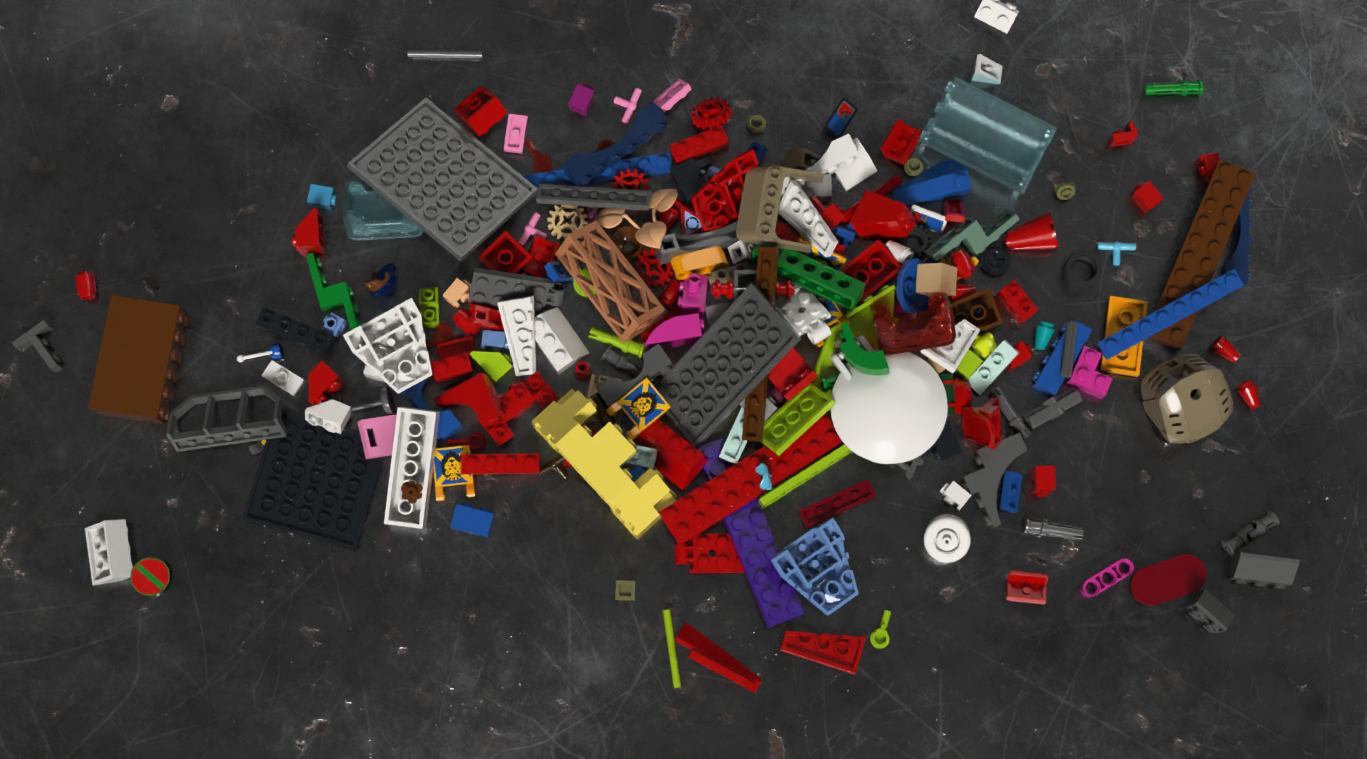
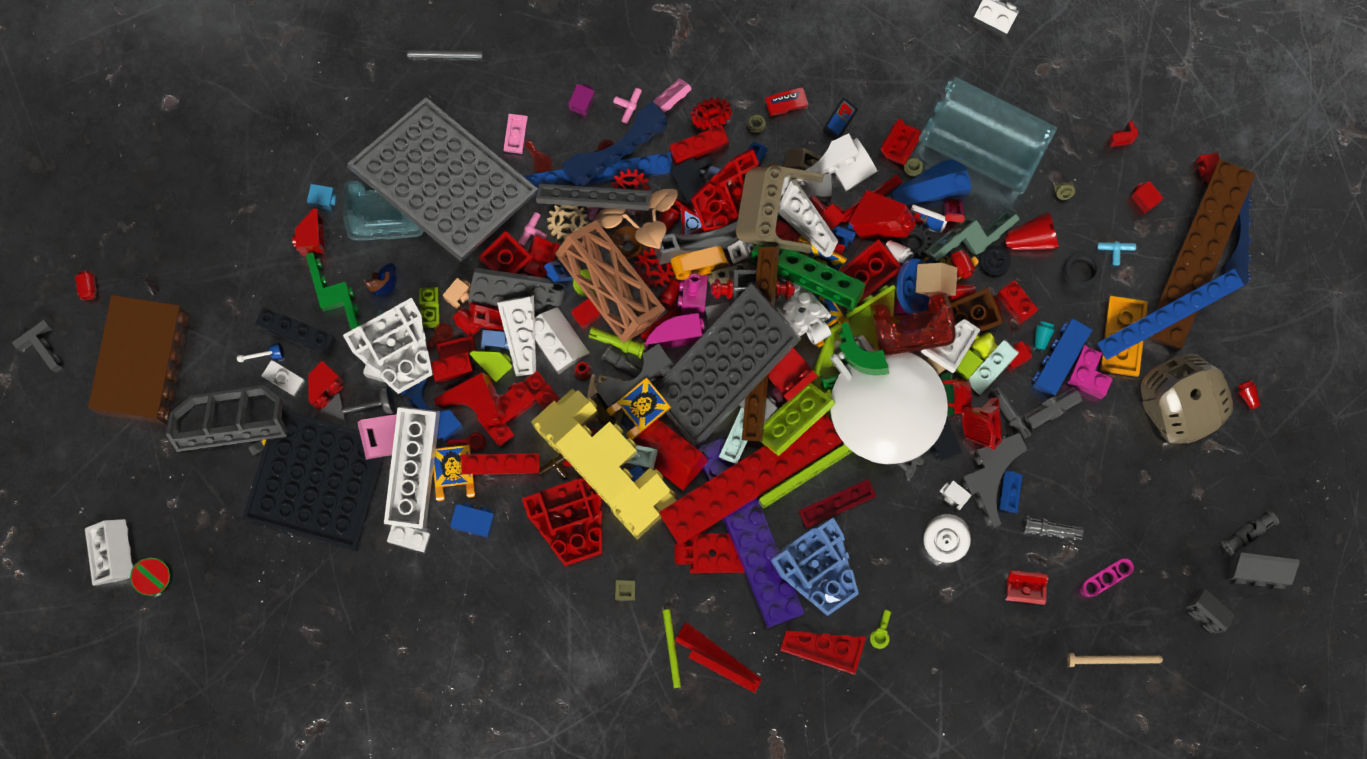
white slope [305,399,351,434] -> none
medium blue plate [322,312,347,337] -> none
reddish brown plant [401,481,423,504] -> none
red slope [453,86,508,136] -> none
medium azure piece [756,463,772,490] -> none
white slope [971,54,1003,84] -> none
red brick [1029,466,1056,497] -> none
dark grey axle [1060,321,1078,378] -> none
dark red tile [1130,554,1207,606] -> none
green pin [1144,79,1203,96] -> none
red cone [1211,336,1241,363] -> none
none -> white plate [387,525,431,553]
none -> red wedge [521,477,602,566]
none -> red brick [571,298,601,330]
none -> red slope [765,88,809,116]
none -> tan bar [1067,653,1163,667]

